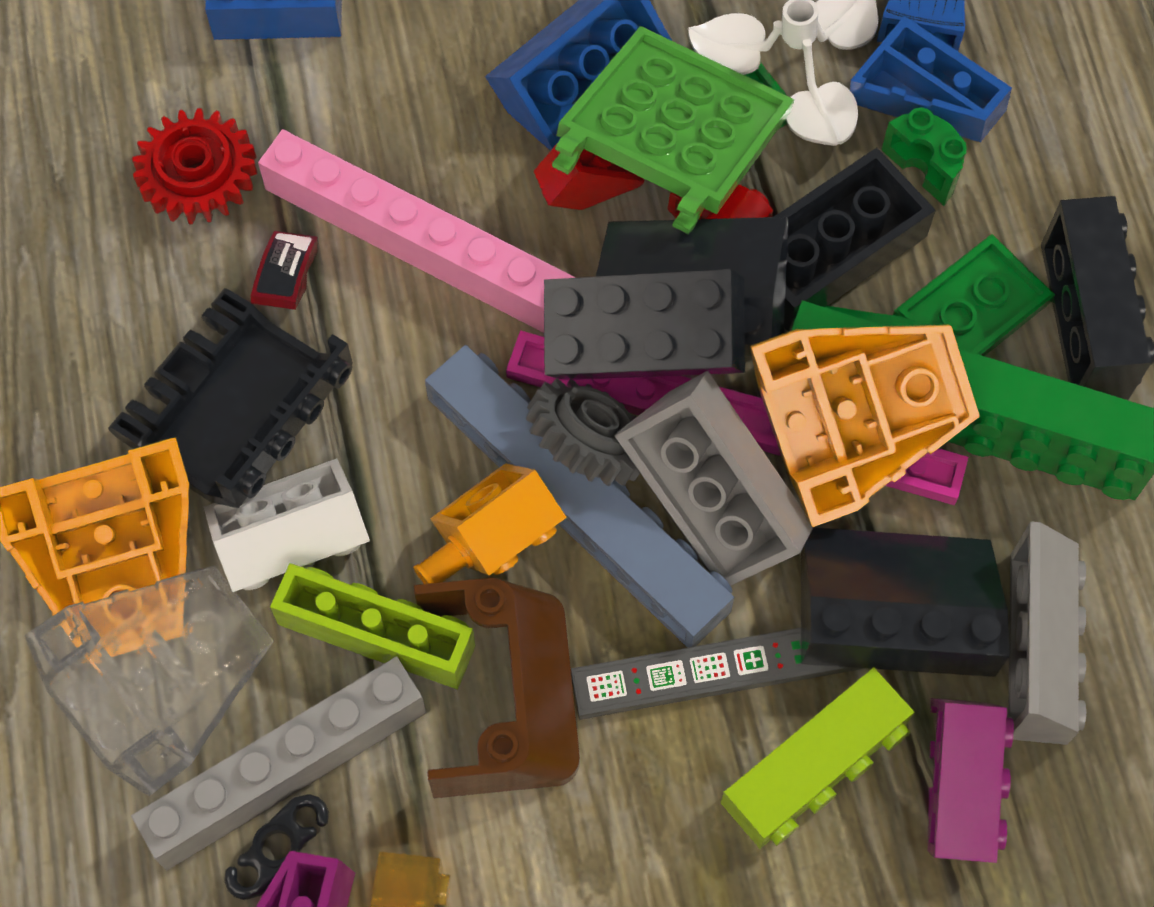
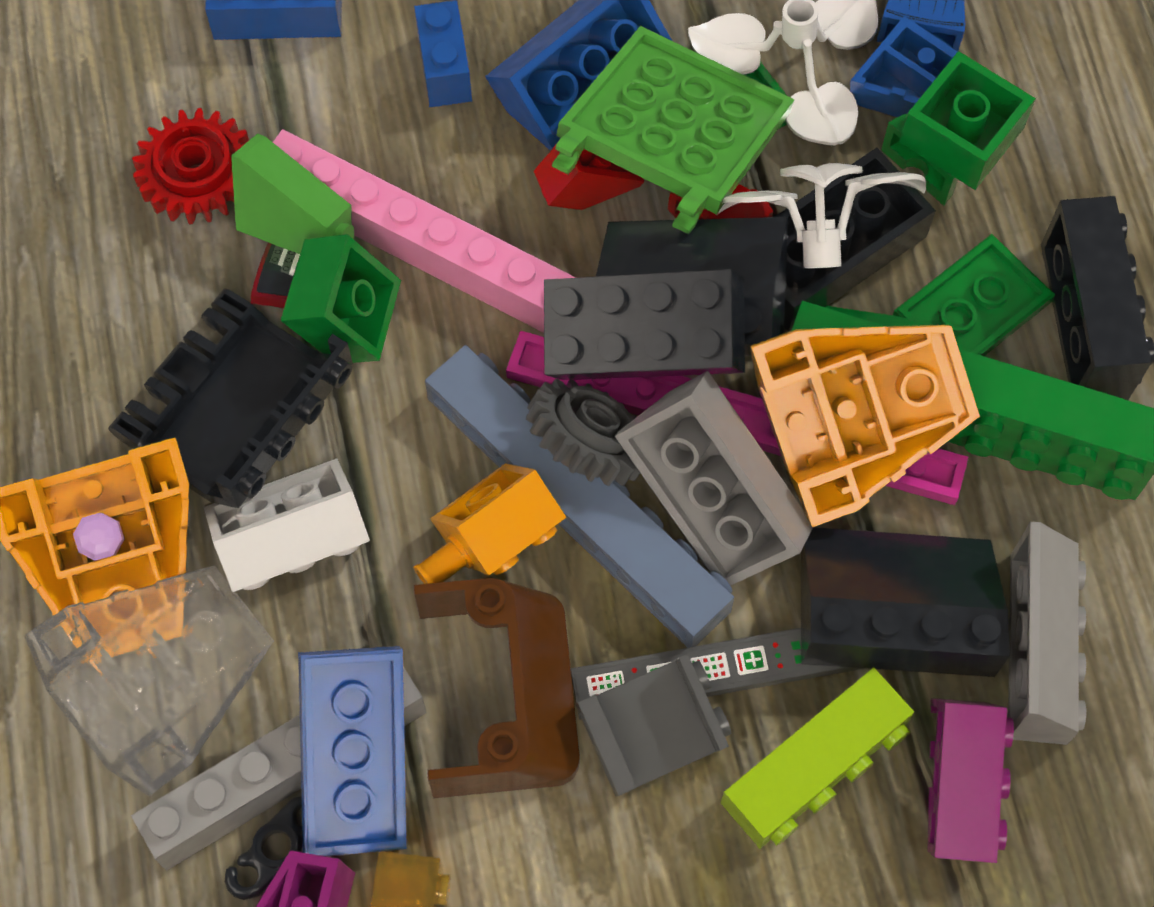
lime brick [270,563,476,690] -> none
none -> lavender tile [73,512,124,561]
none -> bright green slope [231,134,355,254]
none -> green brick [281,234,401,363]
none -> tile [298,646,407,856]
none -> blue brick [414,0,472,107]
none -> dark grey panel [576,654,732,796]
none -> white plant [716,163,926,268]
none -> green brick [899,51,1036,190]

